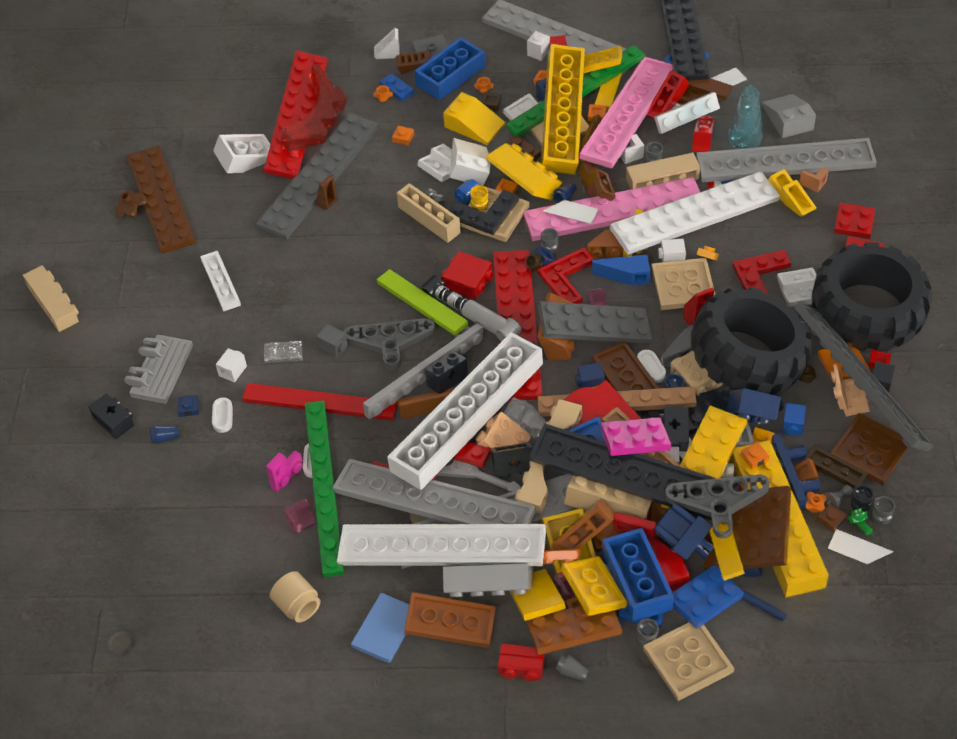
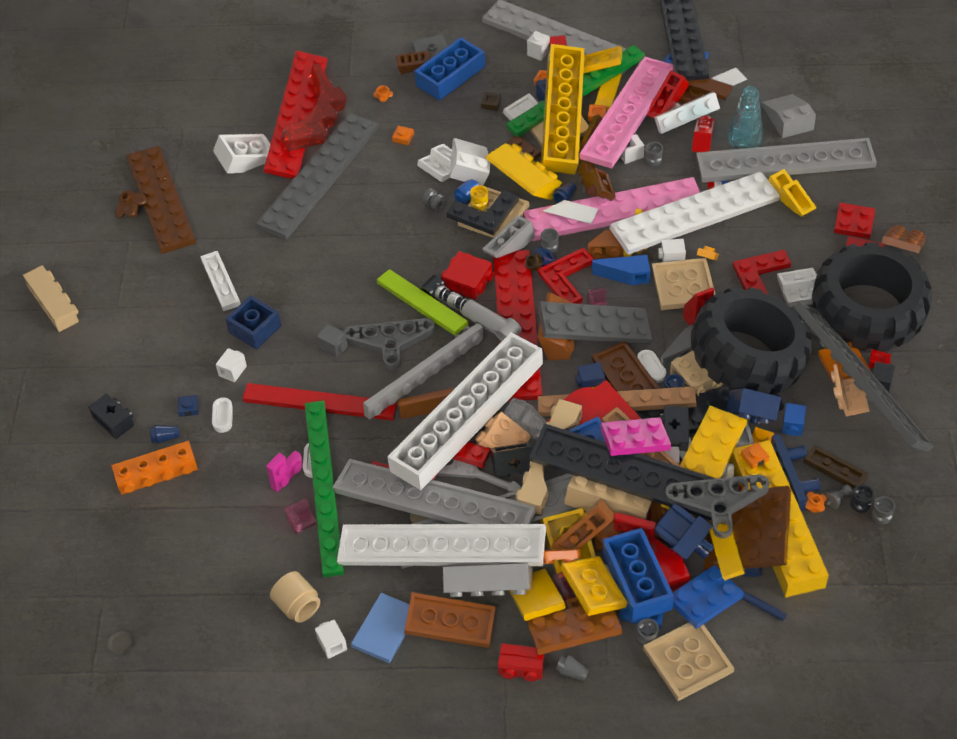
light grey hinge [124,334,193,404] -> none
clear plate [264,341,303,363] -> none
reddish brown slope [316,174,337,210] -> none
white slope [374,28,400,59] -> none
blue plate [379,73,414,102] -> none
tan brick [397,183,461,243] -> none
black brick [425,351,468,394] -> none
yellow slope [443,92,505,145] -> none
orange plate [474,77,494,93] -> none
orange plate [495,178,518,194] -> none
tan brick [626,153,700,190] -> none
dark orange plate [794,458,819,481] -> none
nougat panel [799,167,829,193] -> none
dark brown plate [799,365,816,383] -> none
reddish brown plate [817,504,847,532] -> none
white sticker [828,529,893,564] -> none
reddish brown plate [830,413,909,486] -> none
green plate [847,508,873,535] -> none
none -> orange brick [111,441,198,495]
none -> dark blue brick [225,295,281,350]
none -> white brick [315,620,347,659]
none -> light grey slope [482,215,535,258]
none -> dark orange plate [882,225,927,253]

